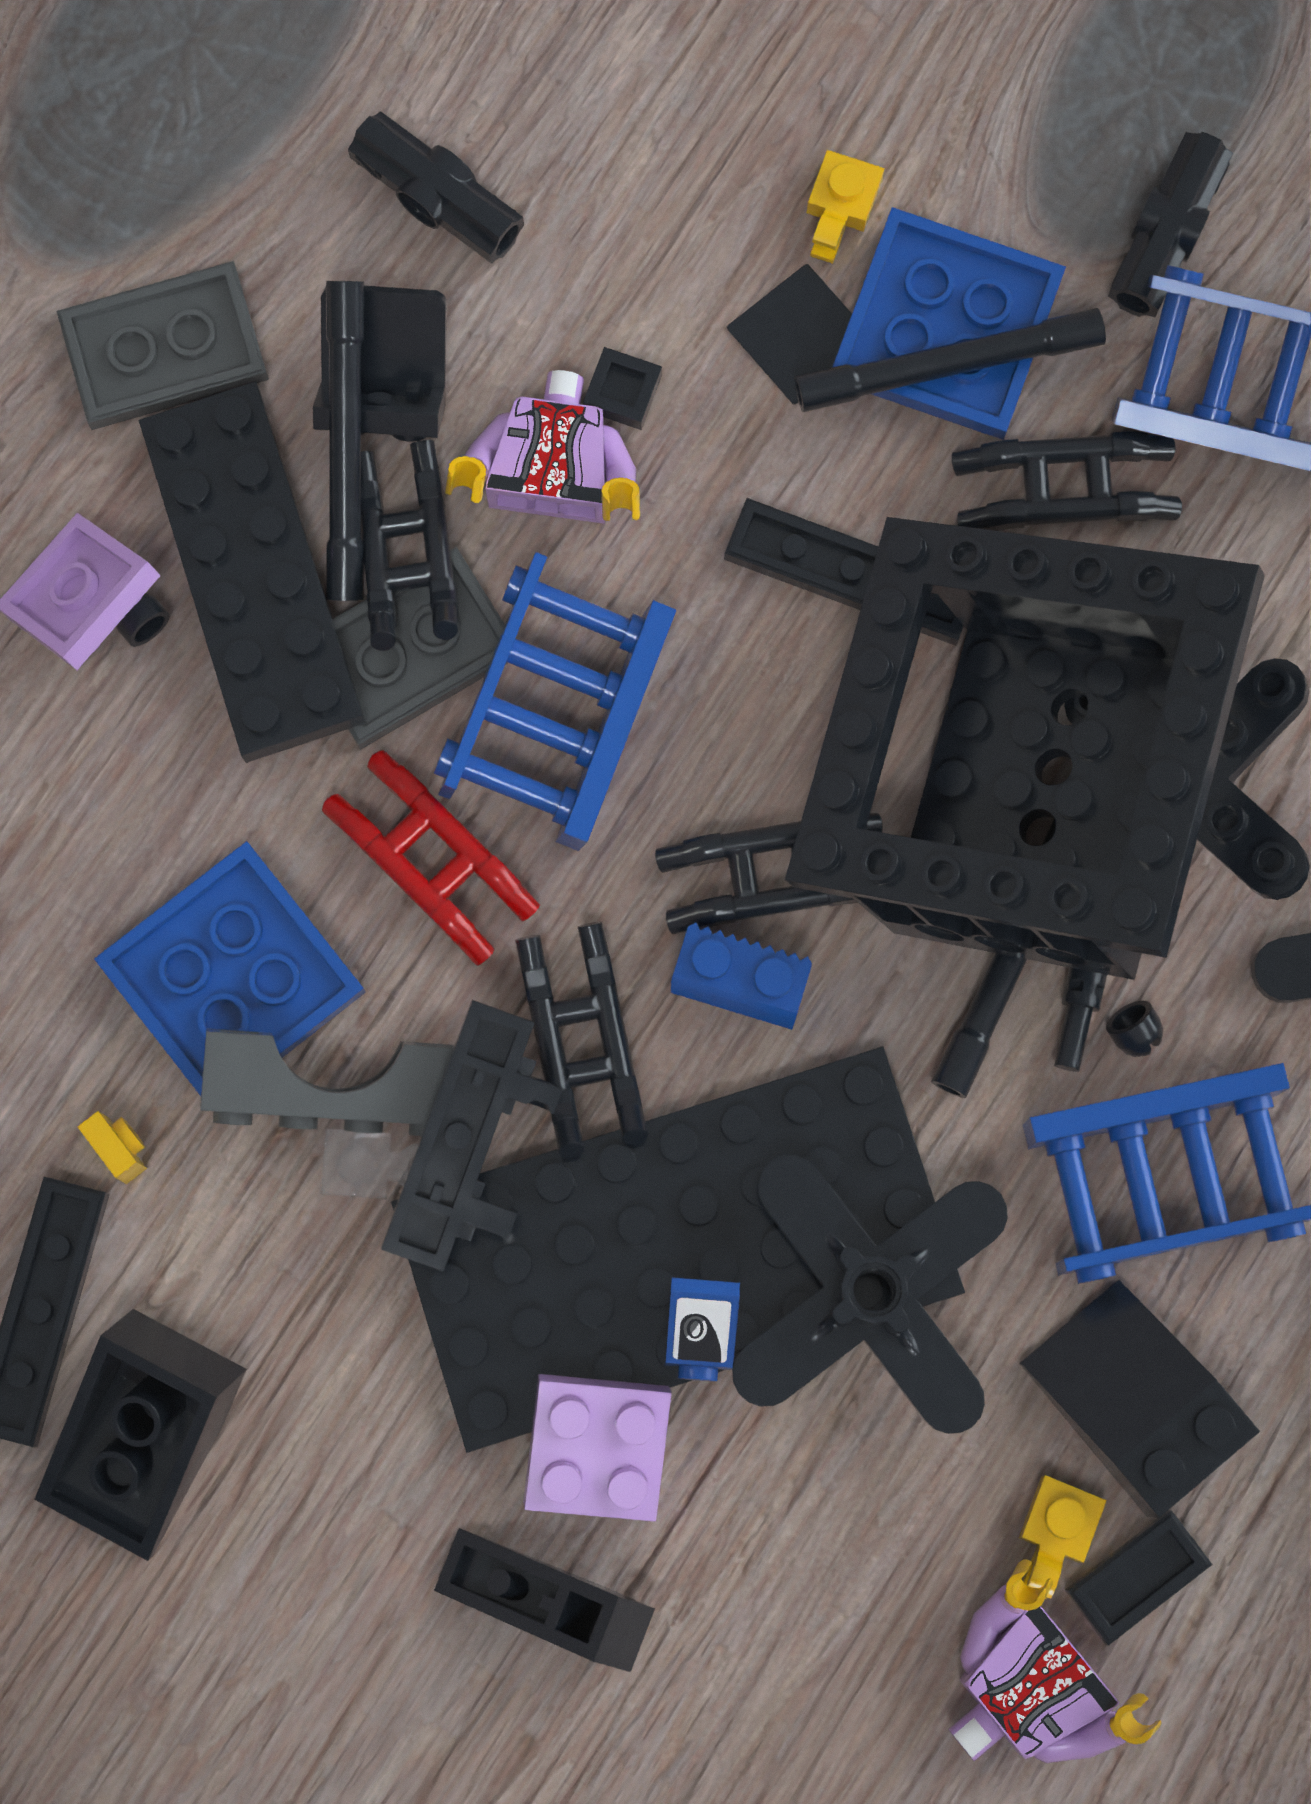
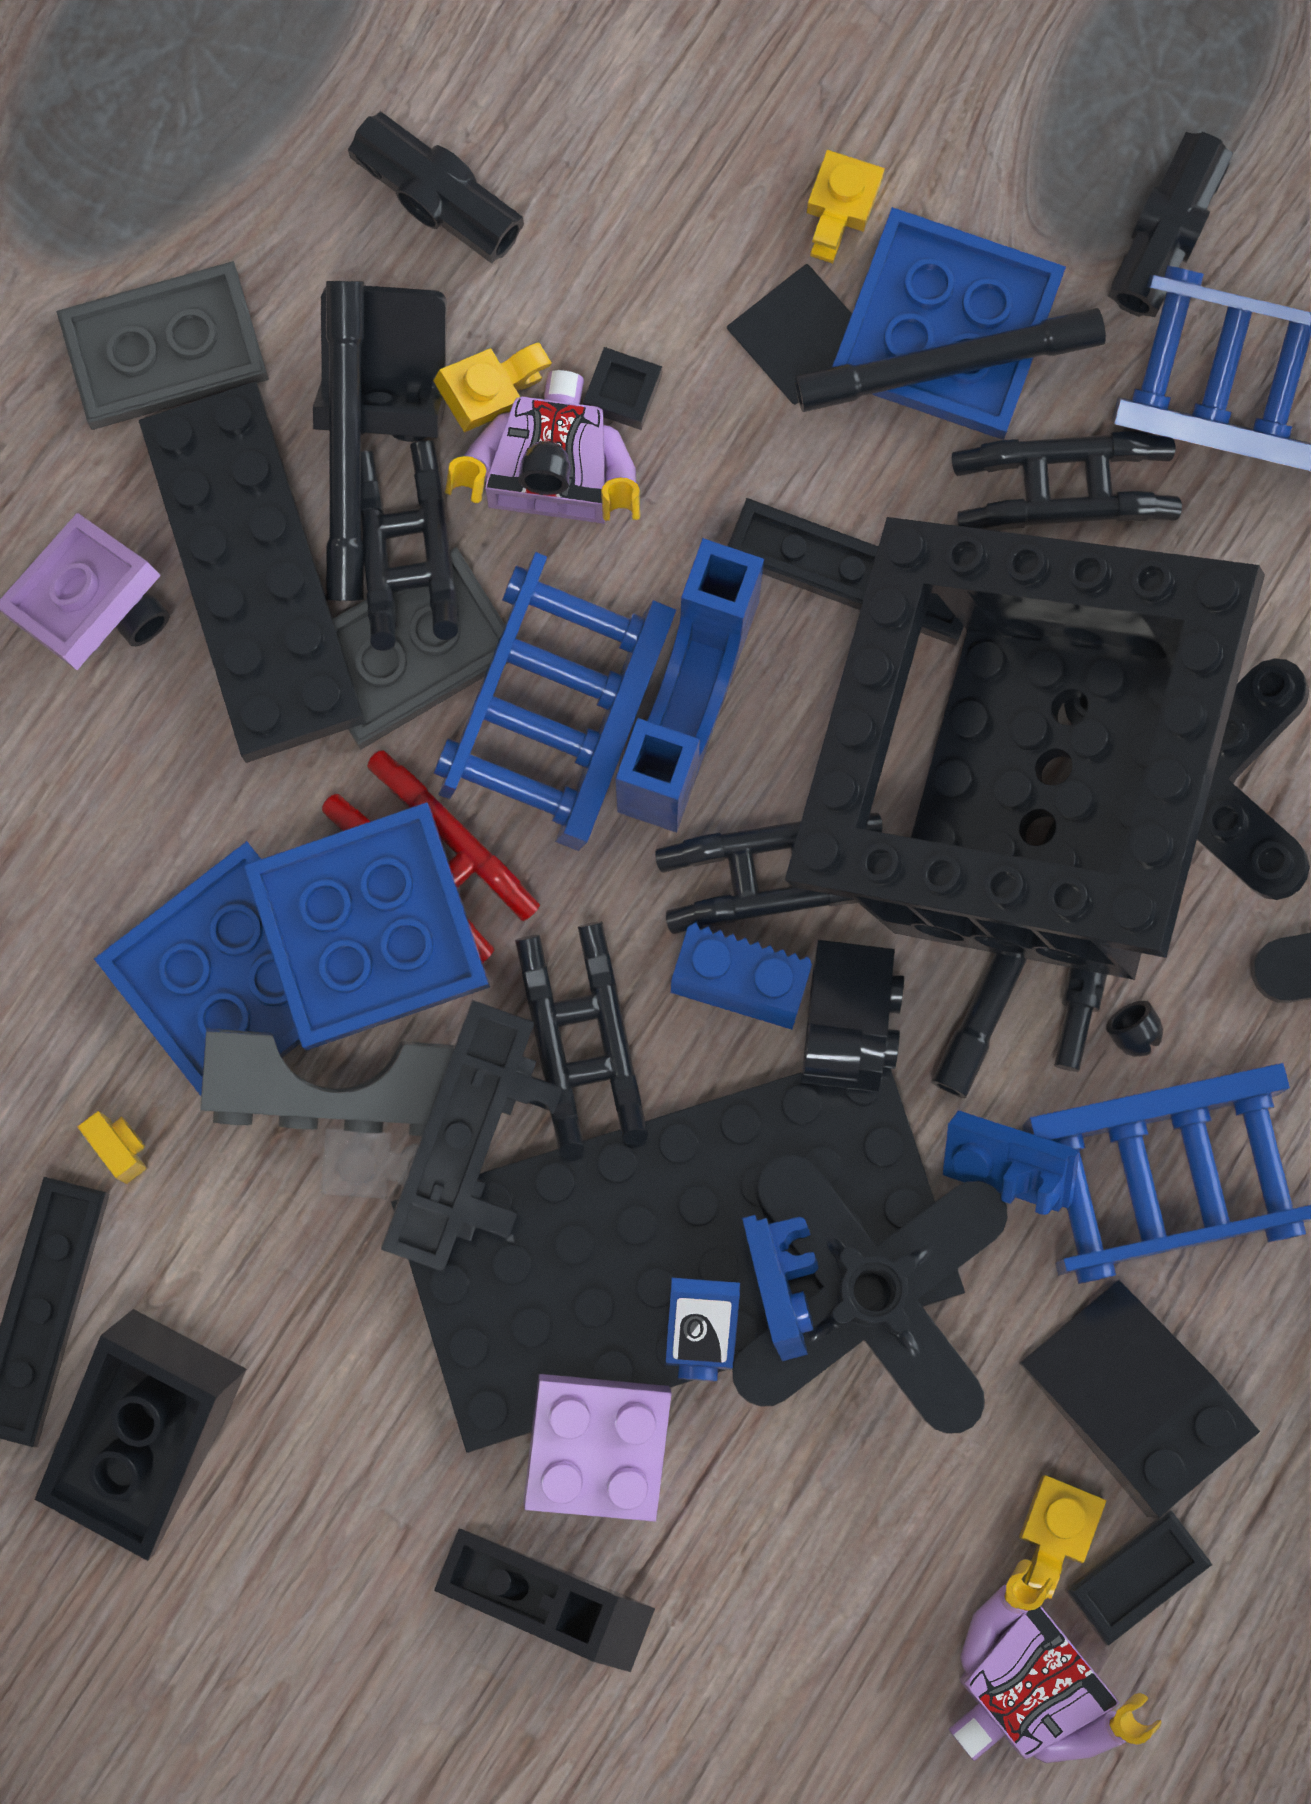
none -> blue plate [244,802,490,1051]
none -> yellow plate [433,343,552,433]
none -> black hinge [518,440,571,495]
none -> blue arch [615,538,764,833]
none -> blue plate [742,1215,819,1361]
none -> black hinge [801,940,904,1092]
none -> blue plate [943,1110,1080,1215]

